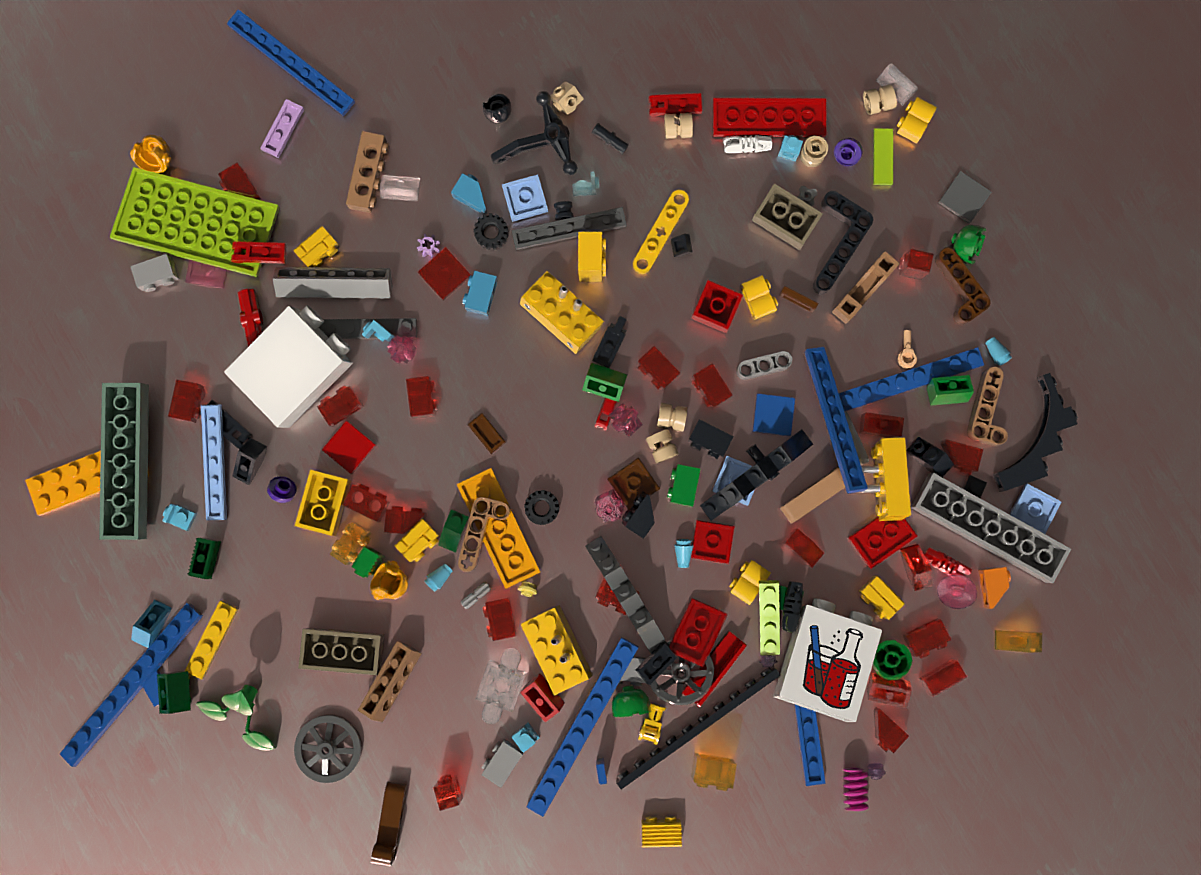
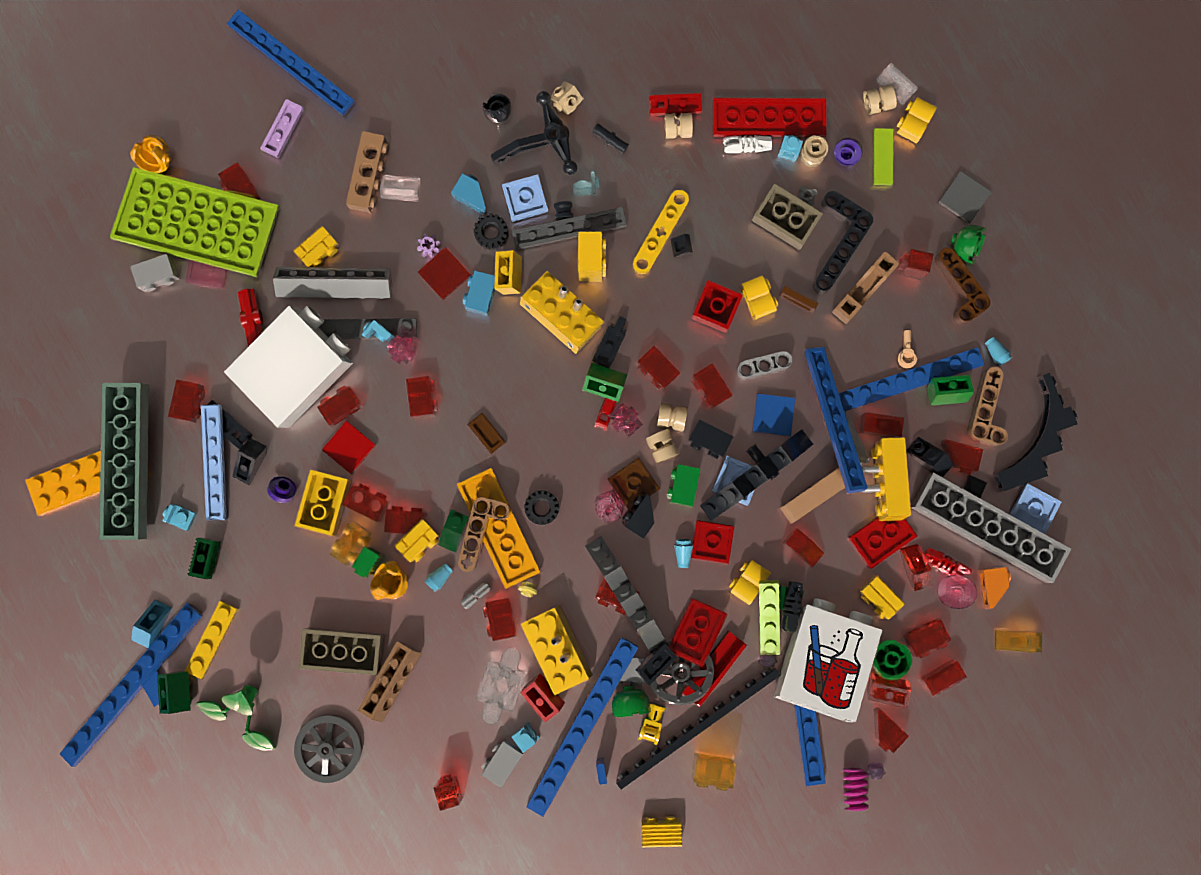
red plate [231,241,287,264] -> none
reddish brown beam [371,781,407,866] -> none
none -> yellow brick [494,250,522,295]

